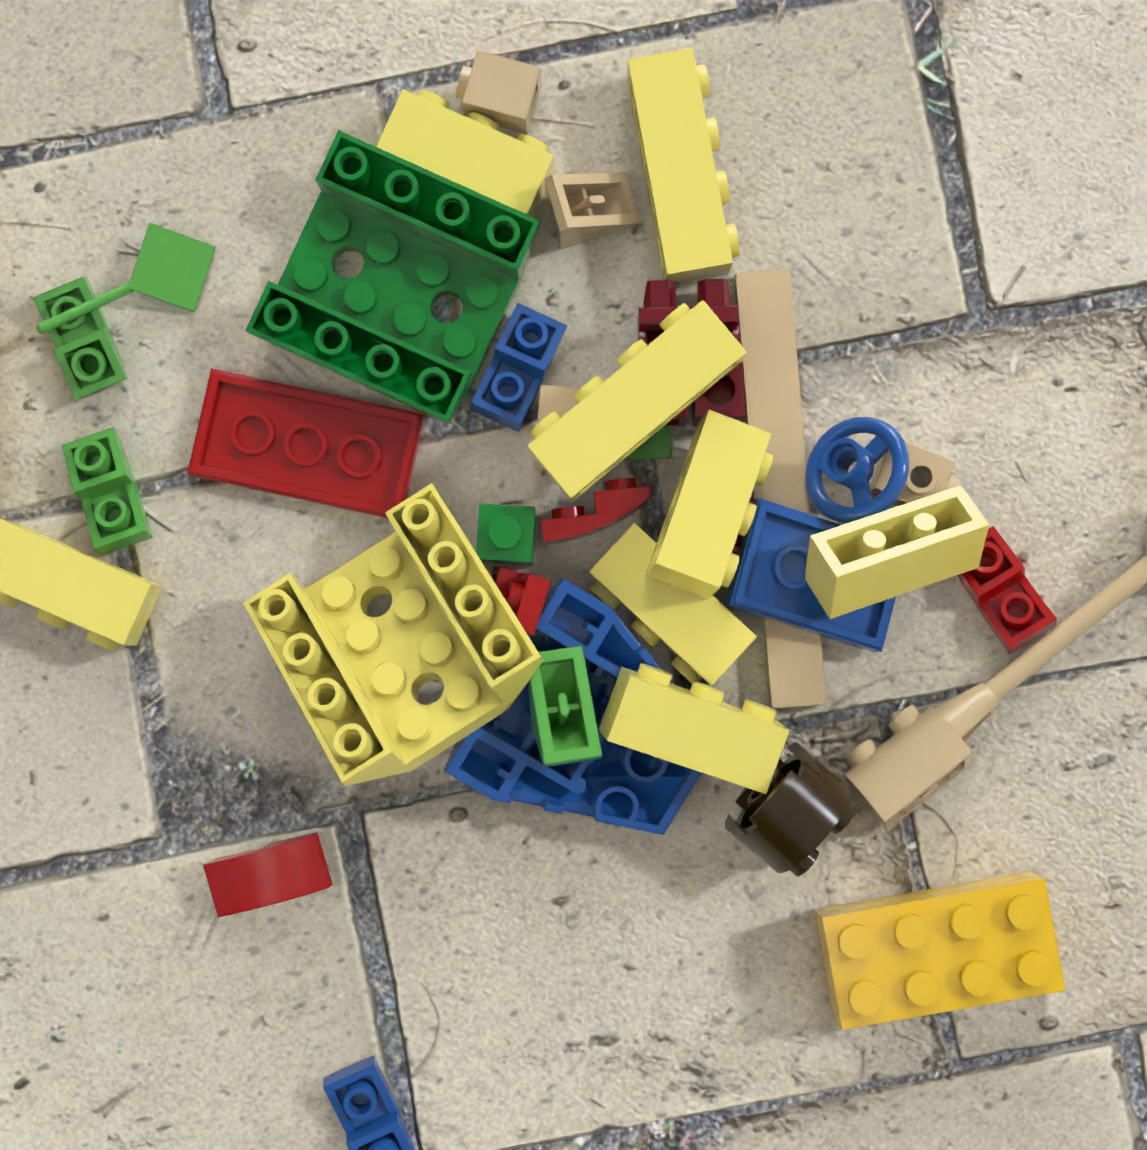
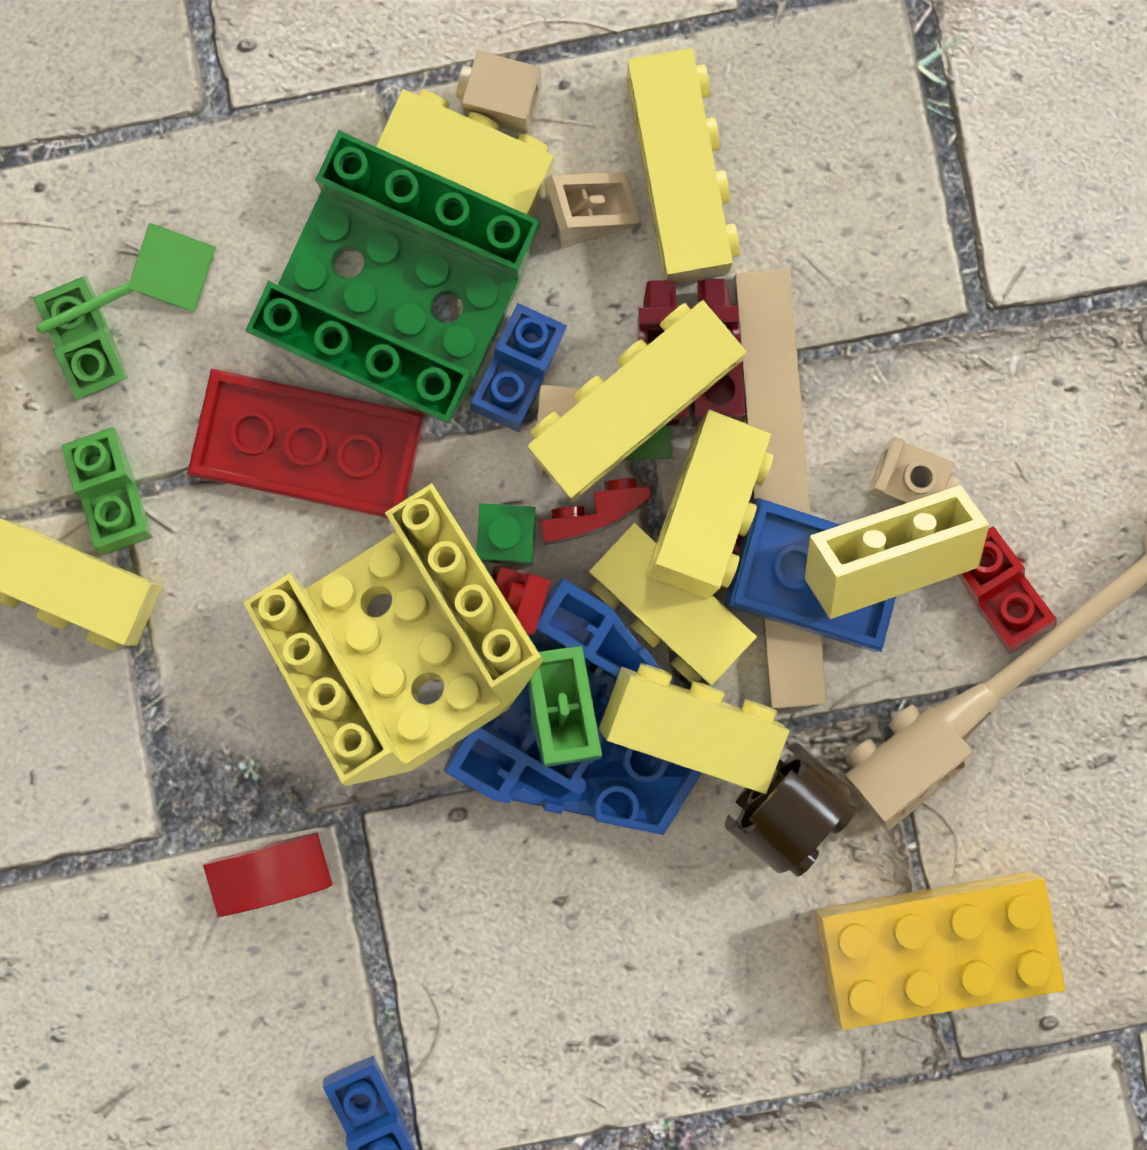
blue piece [805,417,909,523] -> none

